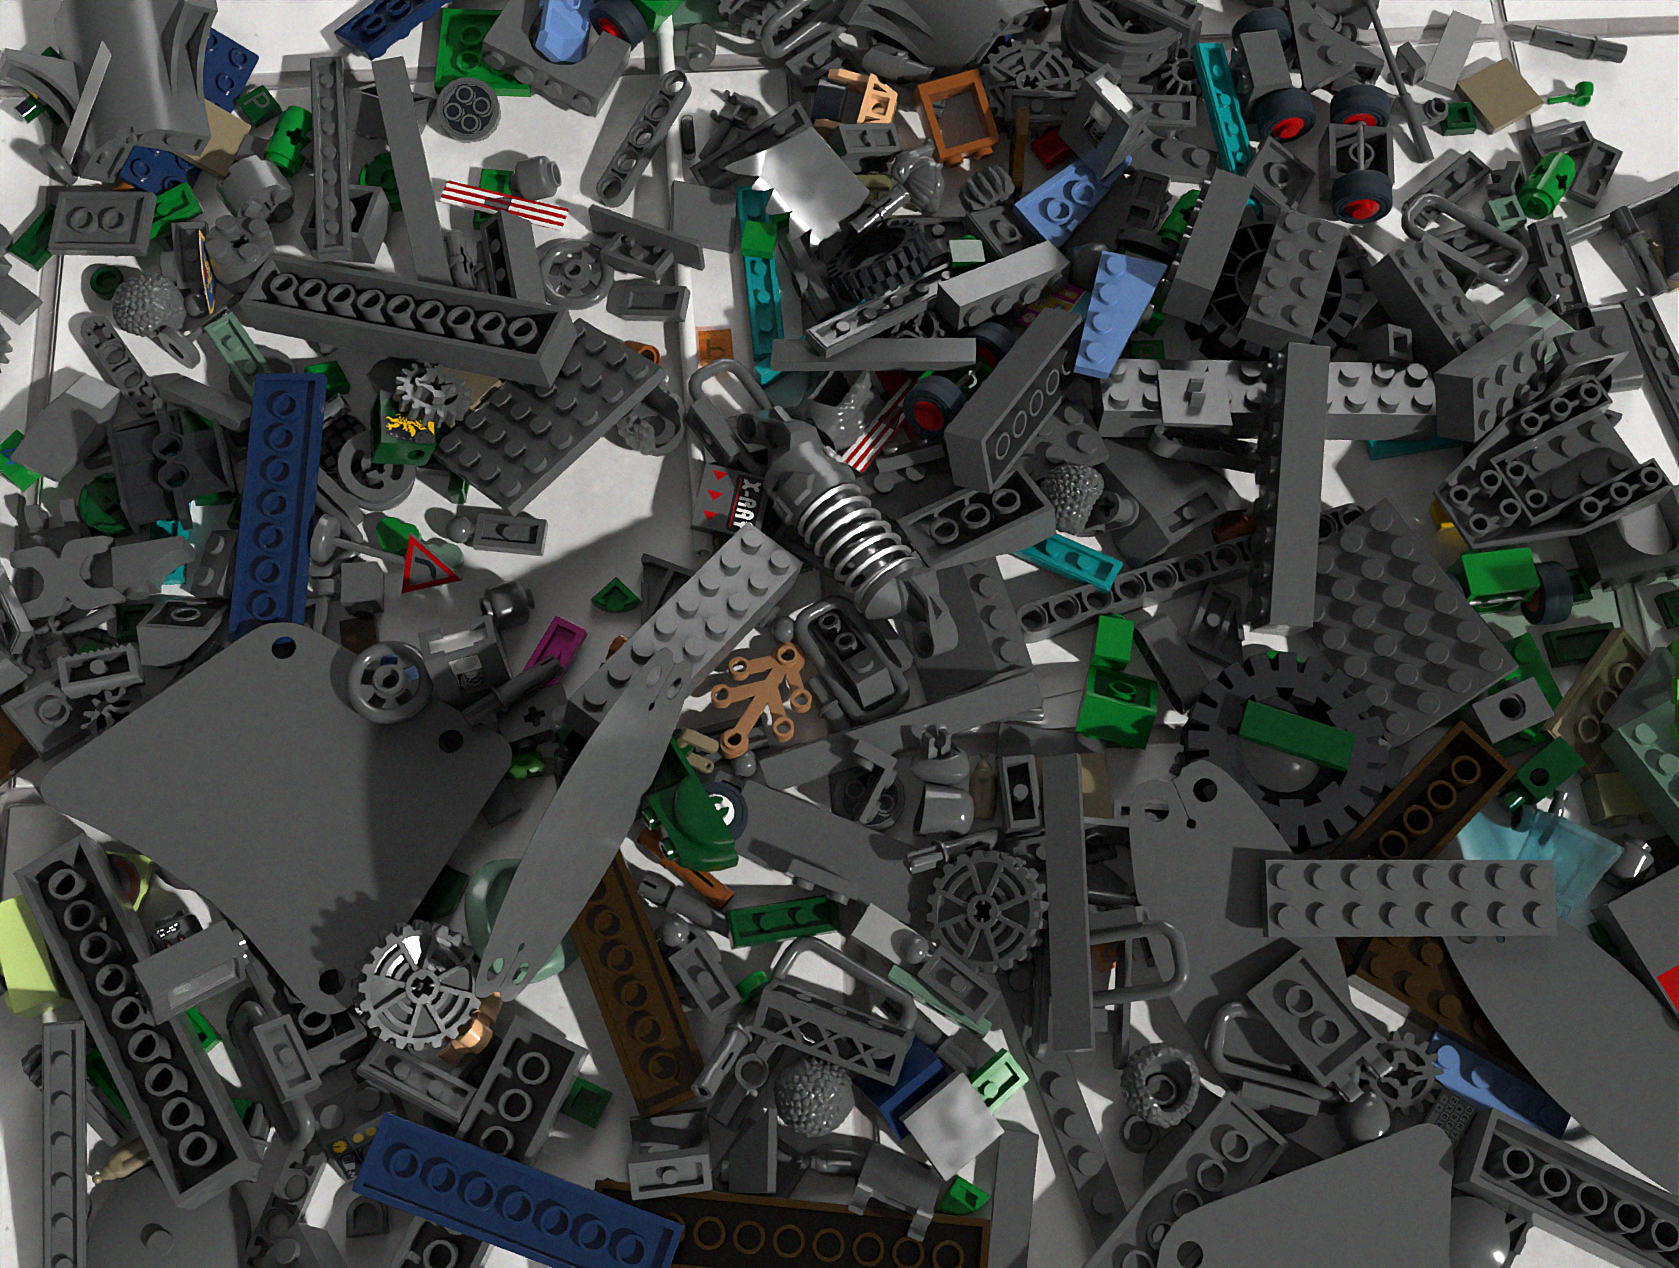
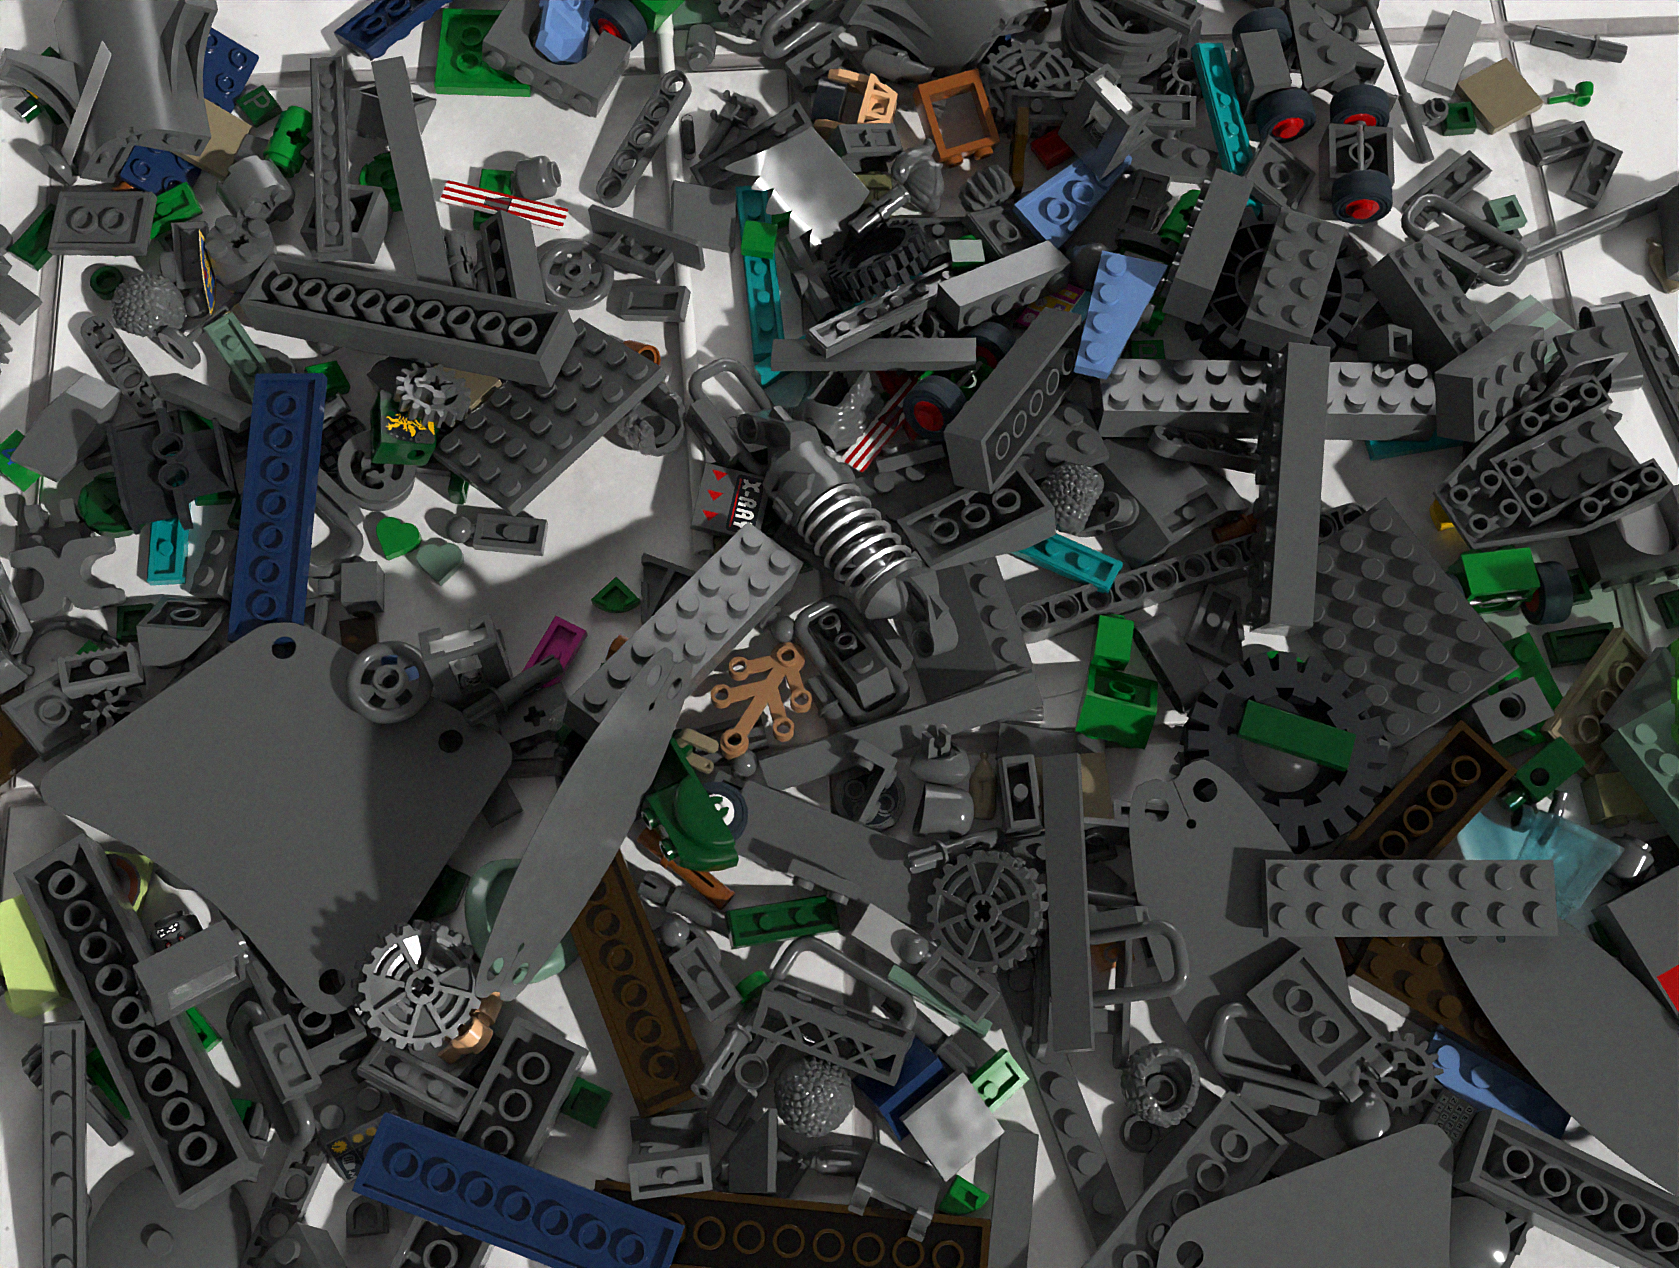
dark grey piece [29,604,118,670] -> none
dark tan piece [92,1135,153,1184] -> none
dark grey arch [111,535,195,600] -> none
dark grey piece [310,513,464,594] -> none
tile [436,77,501,143] -> none
dark grey head [479,581,535,631] -> none
bright green plant [507,750,545,782] -> none
clear orange tile [698,329,734,366] -> none
piece [1157,369,1232,429] -> none
dark grey tile [1387,41,1426,86] -> none
dark grey tile [1486,161,1526,200] -> none
green piece [1518,152,1575,220] -> none
dark grey tile [1526,266,1562,310] -> none
dark grey tile [1527,216,1589,317] -> none
dark grey axle [1609,206,1670,298] -> none

